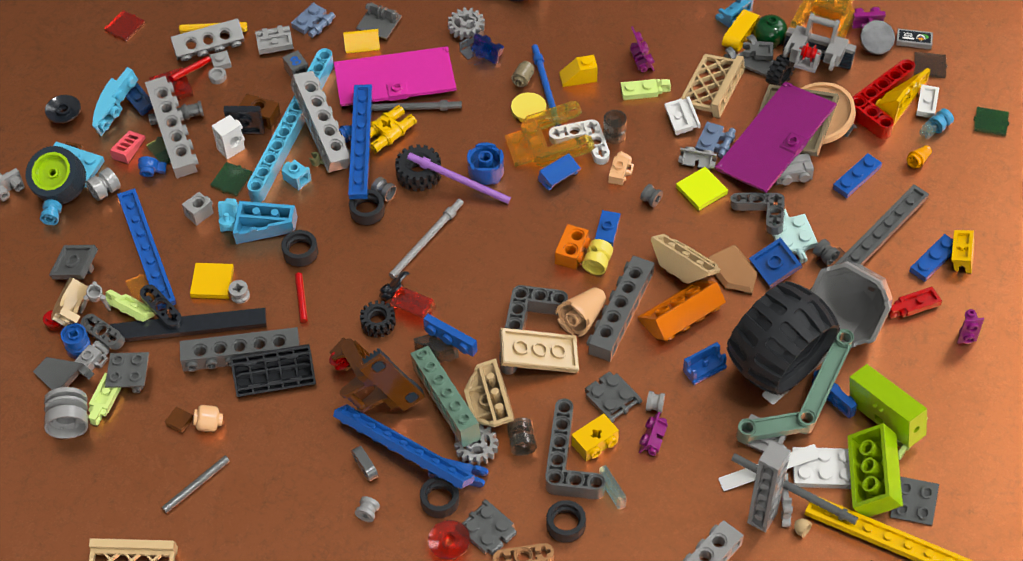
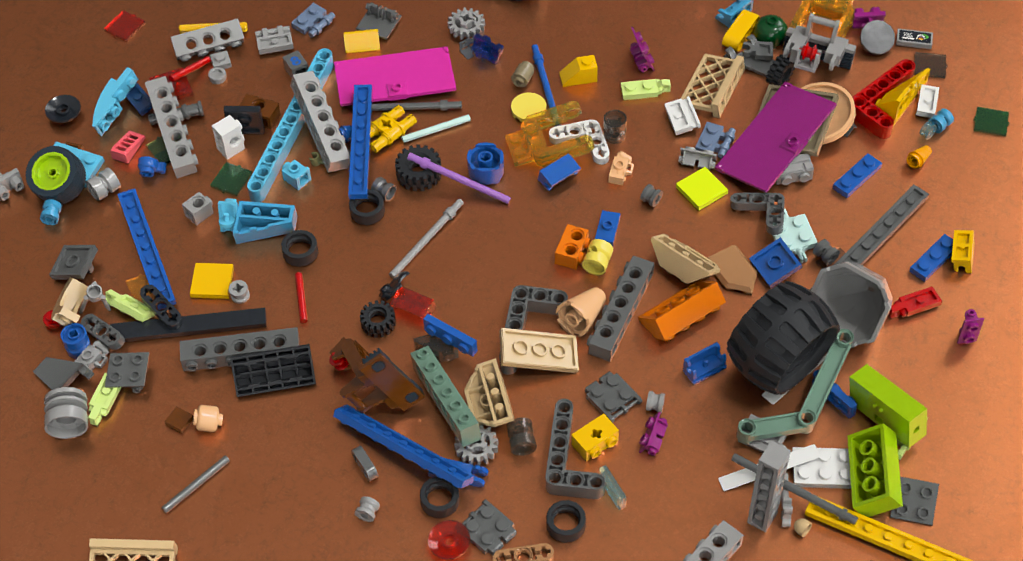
none -> light aqua bar [401,114,471,143]

